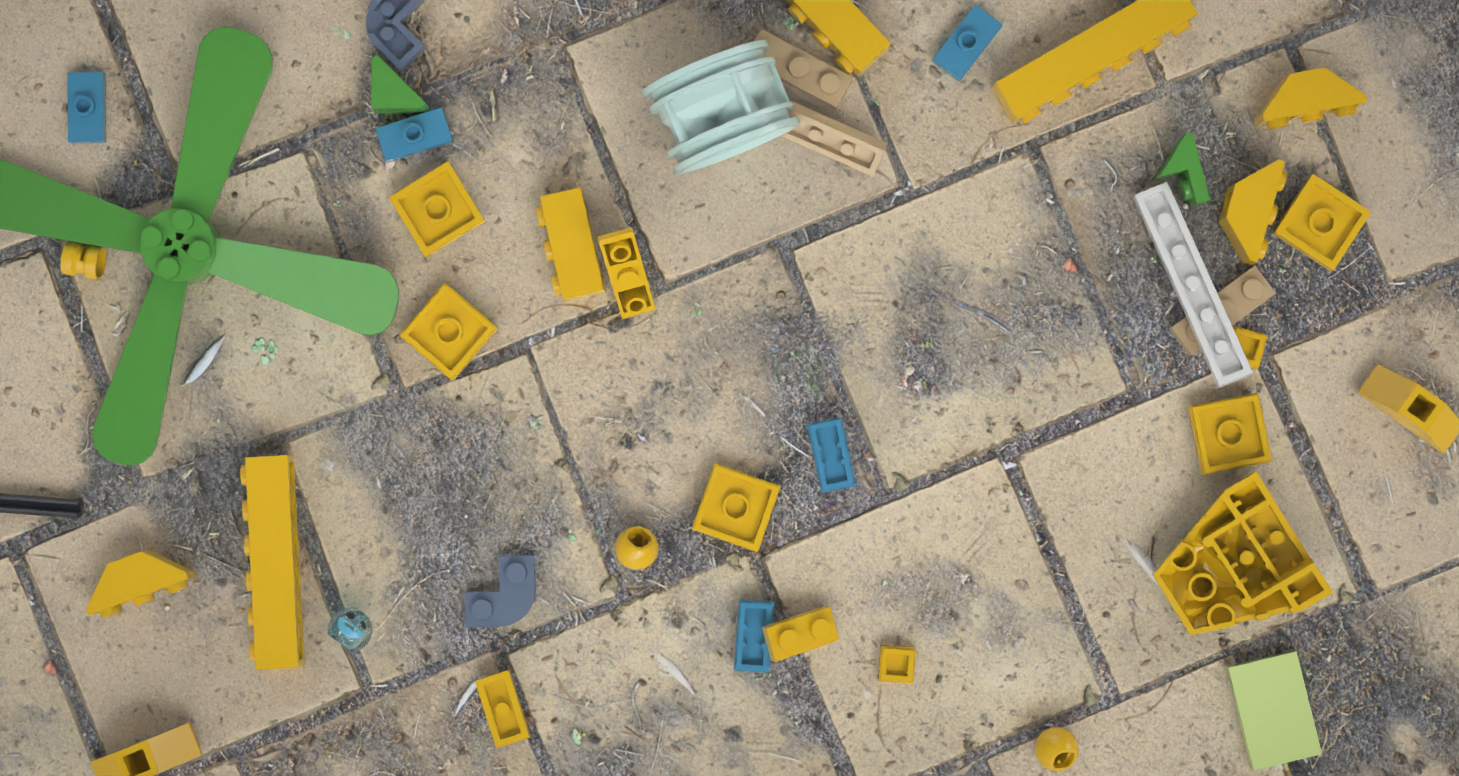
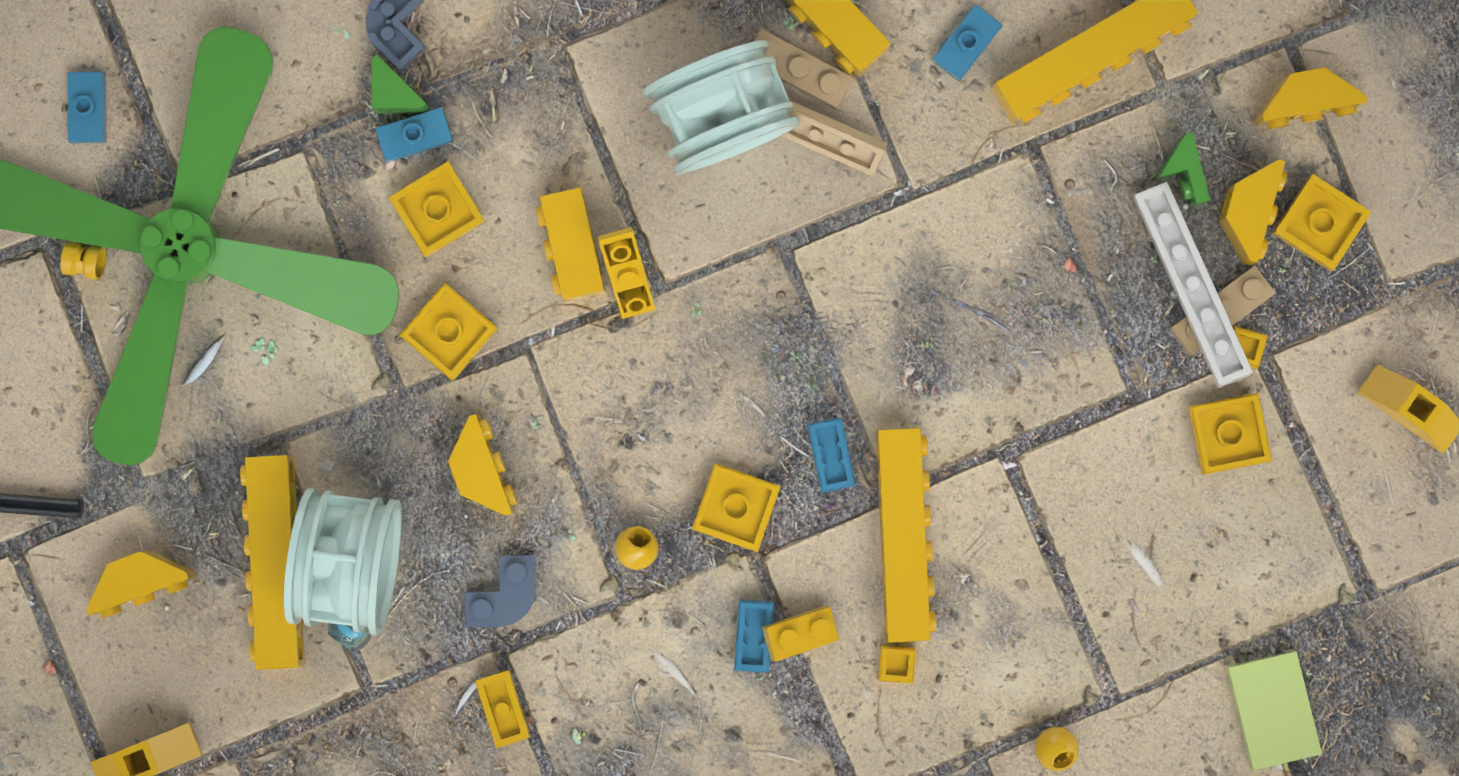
yellow wedge [1152,471,1333,635] -> none
none -> light aqua wheel [284,488,402,636]
none -> yellow slope [448,414,518,516]
none -> yellow brick [876,428,936,643]

